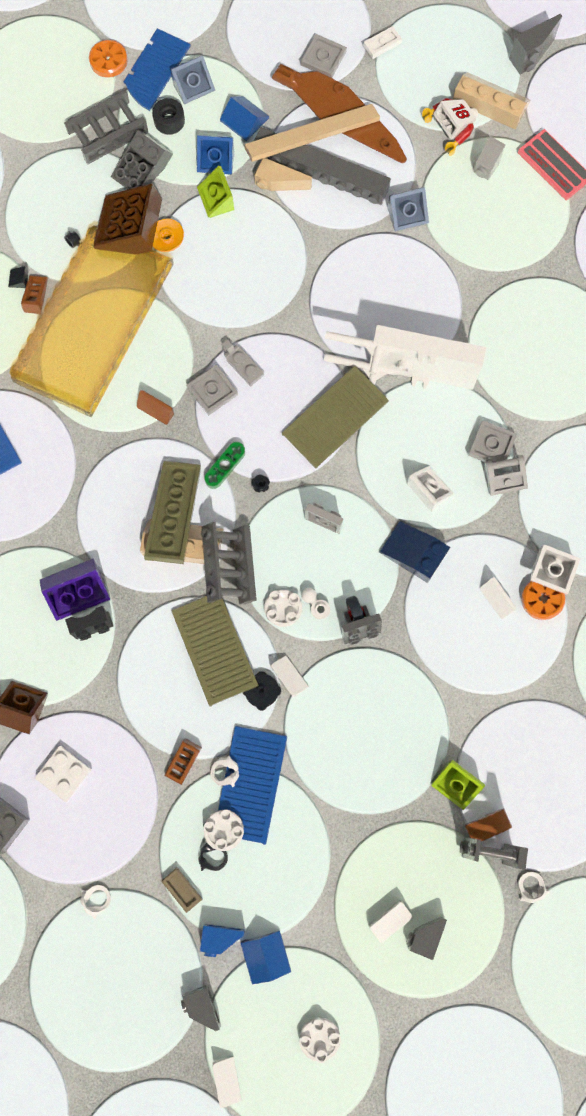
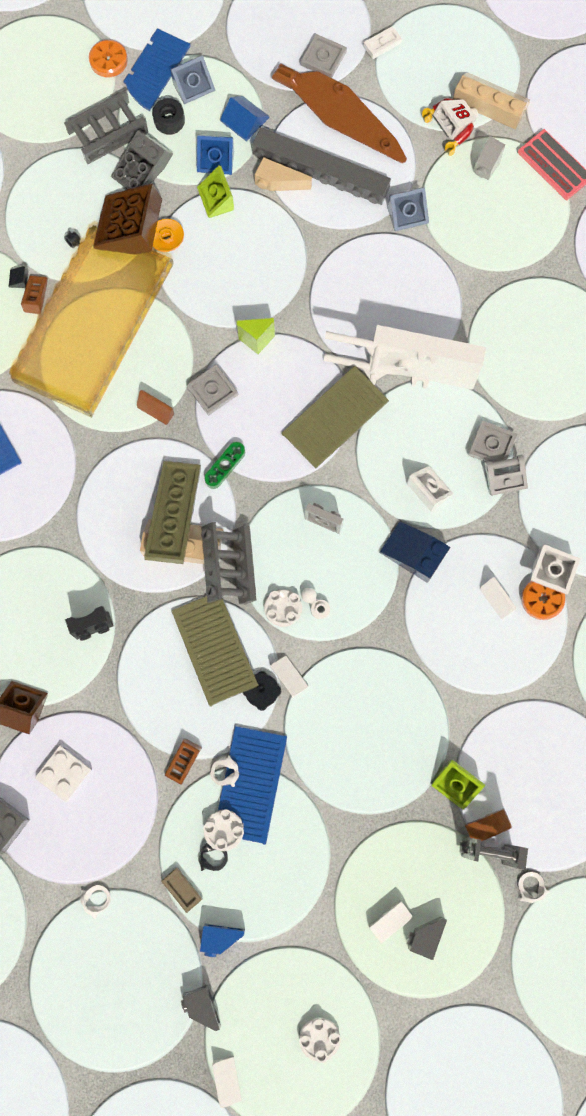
dark purple slope [39,558,110,621] -> none
light grey hinge [221,340,264,387] -> none
blue slope [241,930,292,985] -> none
tan tile [245,104,380,162] -> none
black plate [251,474,270,493] -> none
dark grey plate [342,596,382,645] -> none
dark grey slope [509,13,562,75] -> none
none -> lime slope [237,318,275,354]

